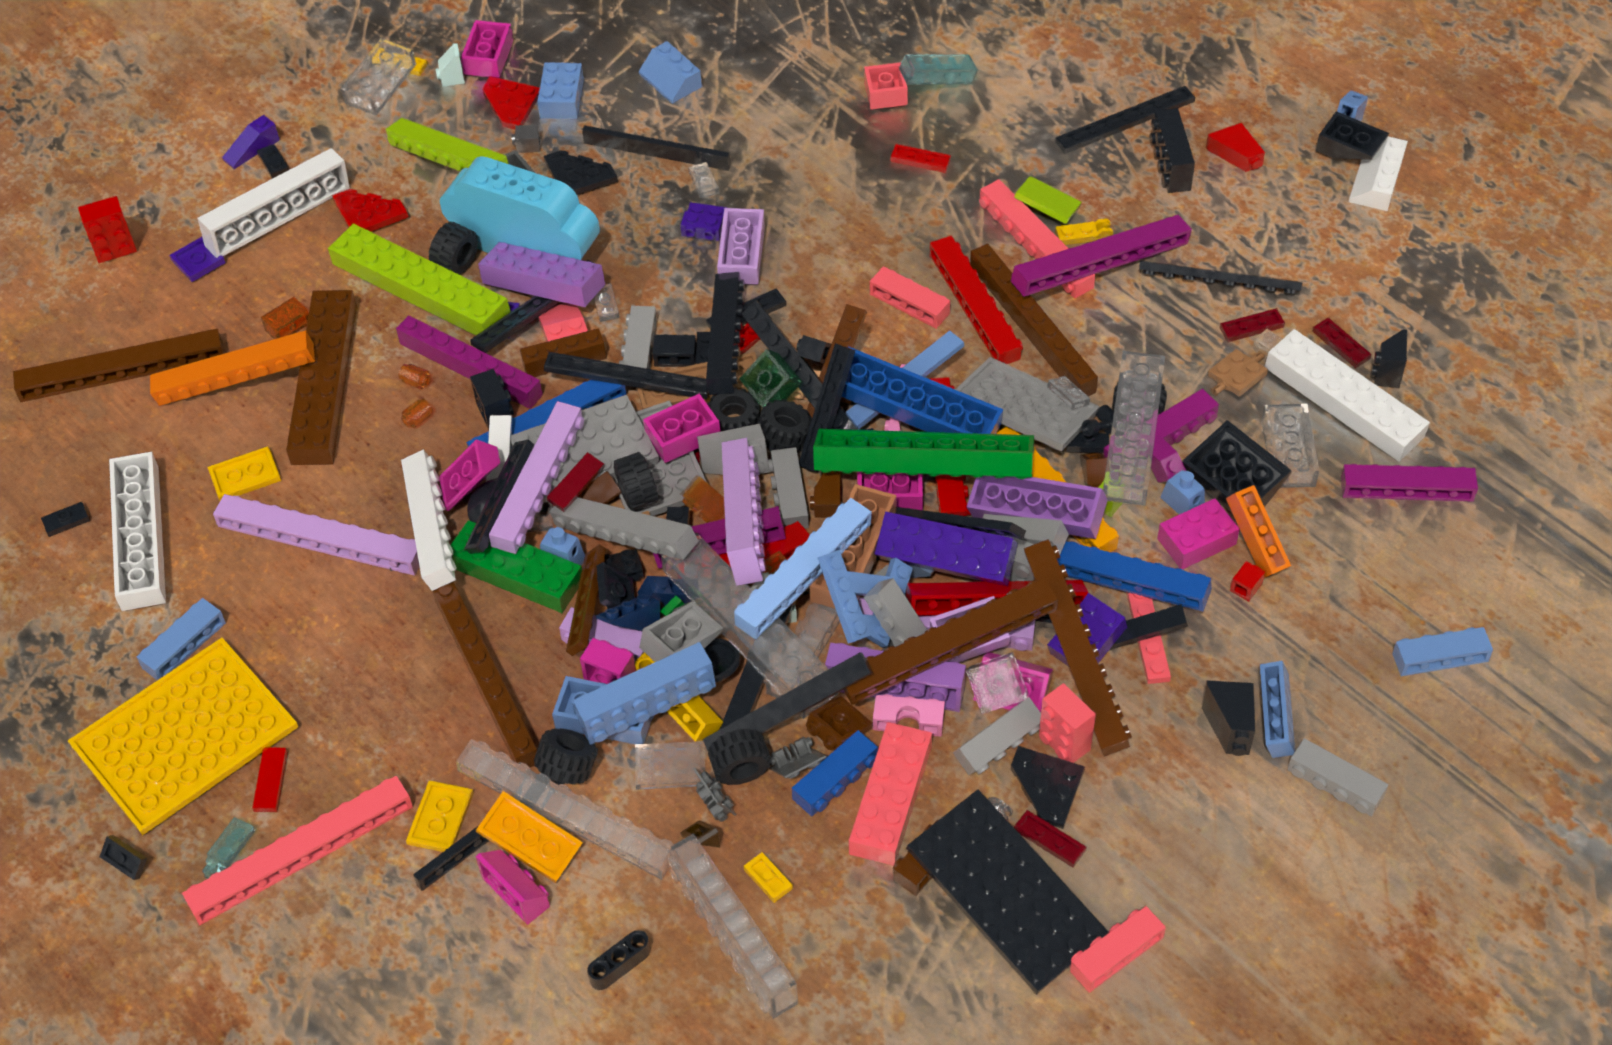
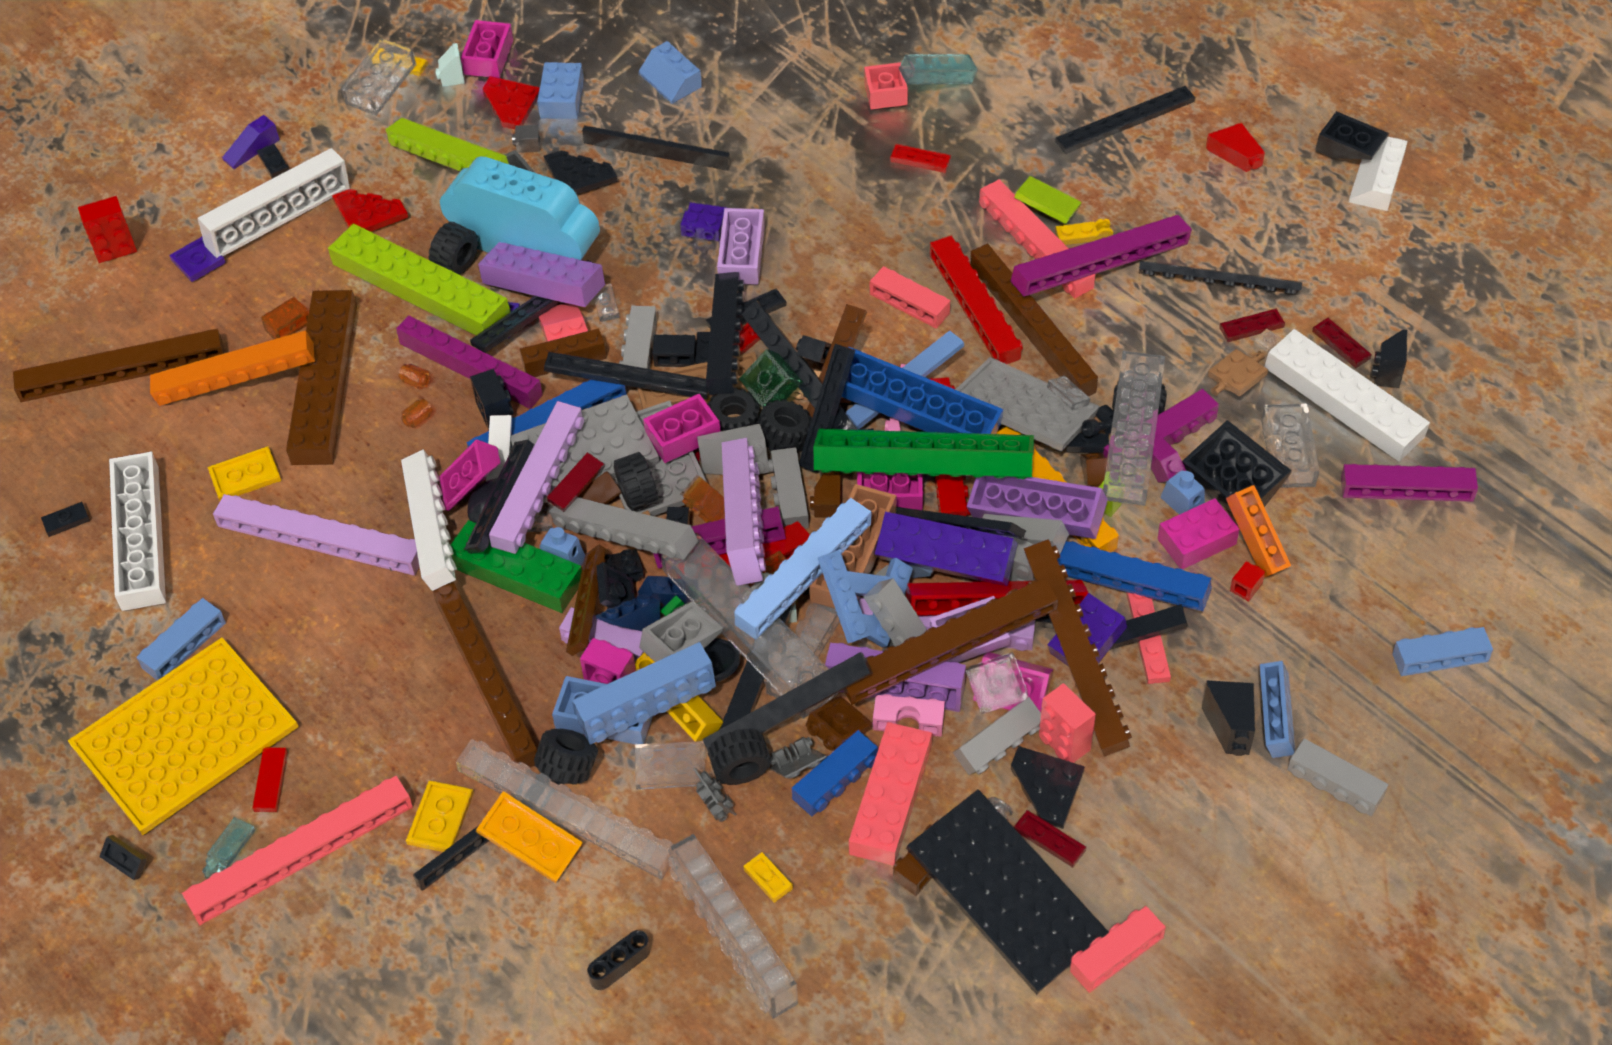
dark pink slope [475,850,550,925] -> none
dark brown slope [680,820,720,848] -> none
clear plate [688,162,719,198] -> none
black brick [1149,108,1195,193] -> none
medium blue torso [1337,91,1368,121] -> none

